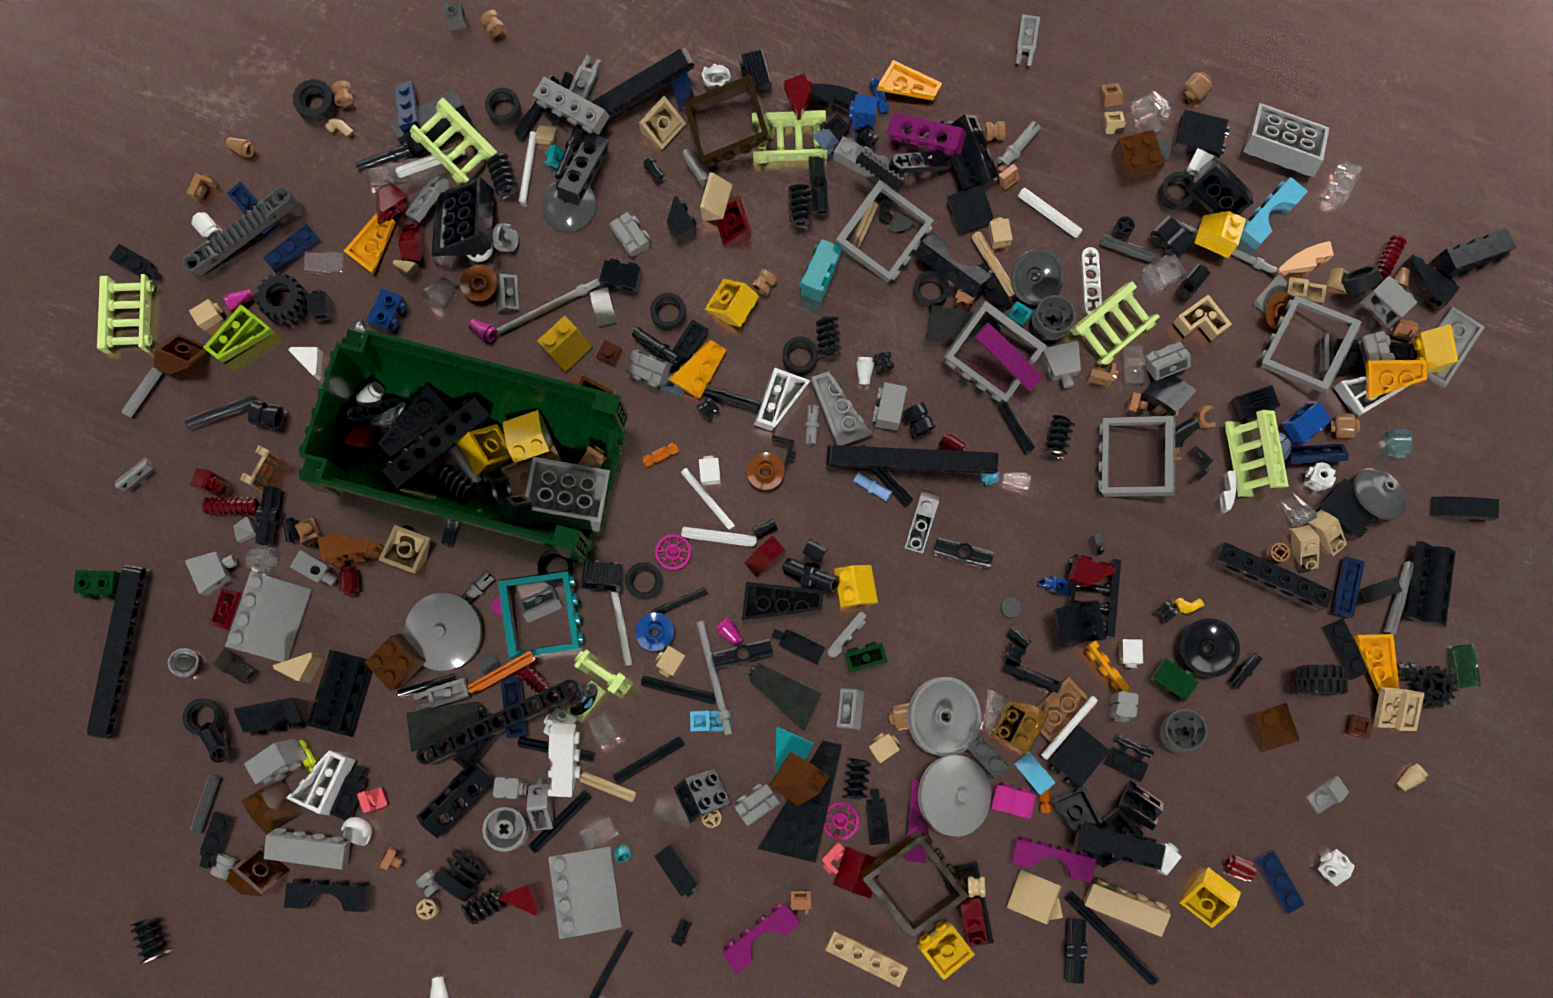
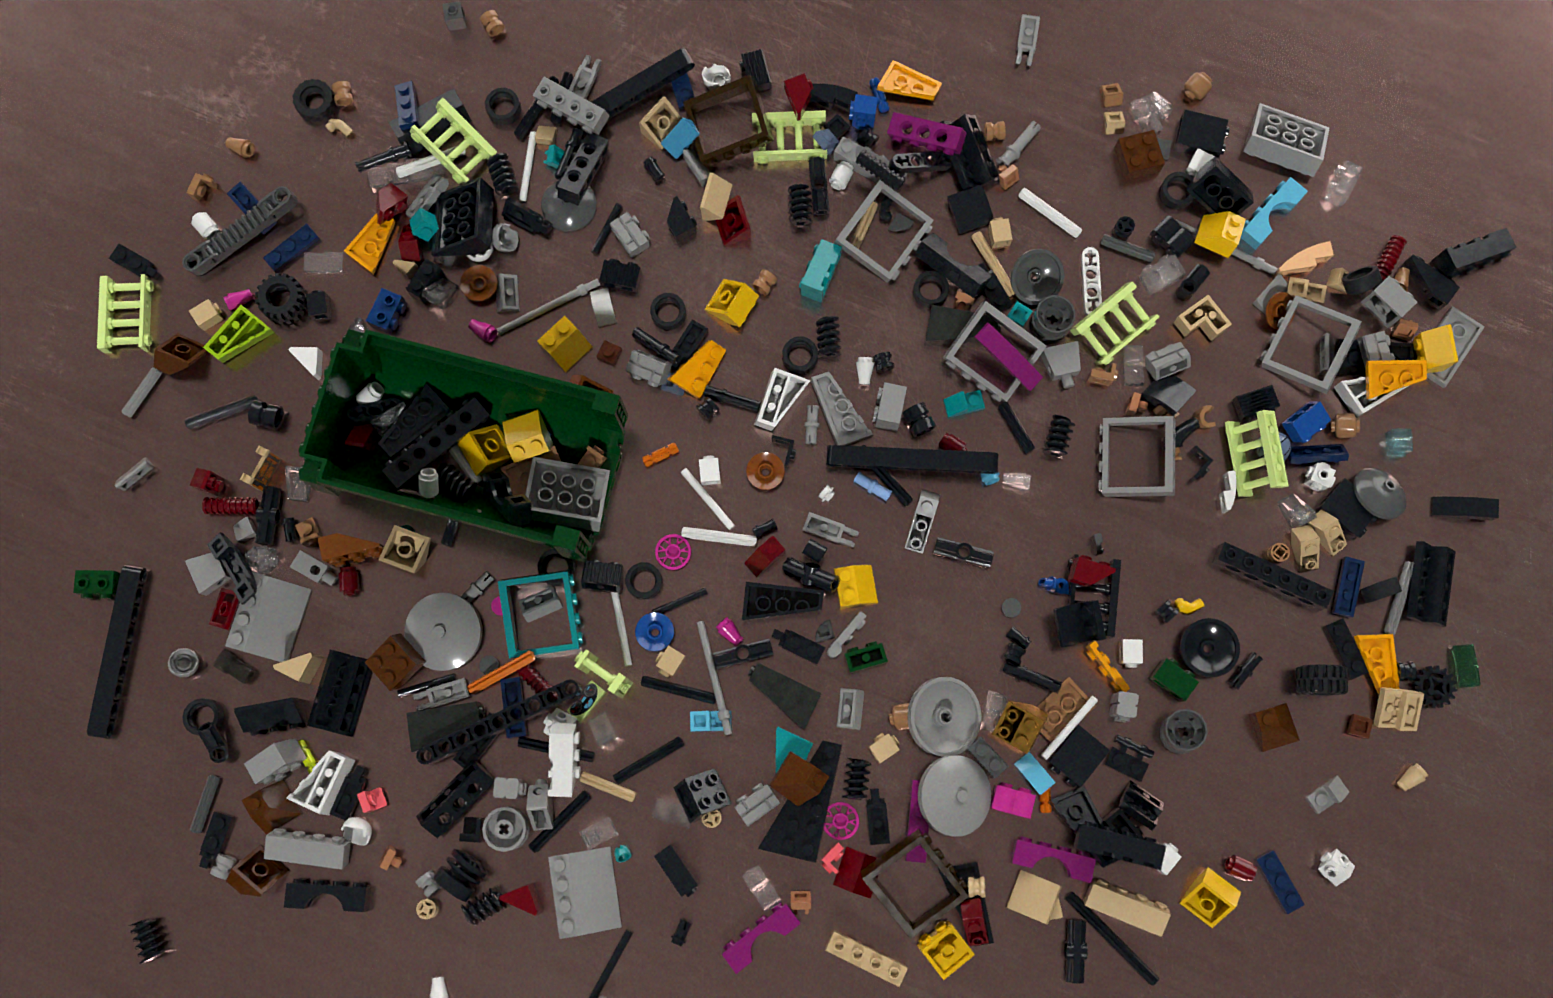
none -> black slope [207,532,257,605]
none -> clear slope [285,466,311,502]
none -> black brick [405,259,445,304]
none -> teal brick [409,208,439,242]
none -> white brick [418,468,439,498]
none -> black panel [459,817,485,842]
none -> black hinge [501,197,553,234]
none -> black bar [591,203,623,255]
none -> dark azure slope [661,118,700,159]
none -> clear slope [742,865,782,912]
none -> light grey hinge [803,512,859,548]
none -> dark grey tile [815,619,835,643]
none -> white plate [818,484,835,502]
none -> white brick [829,161,853,190]
none -> teal slope [943,390,985,418]

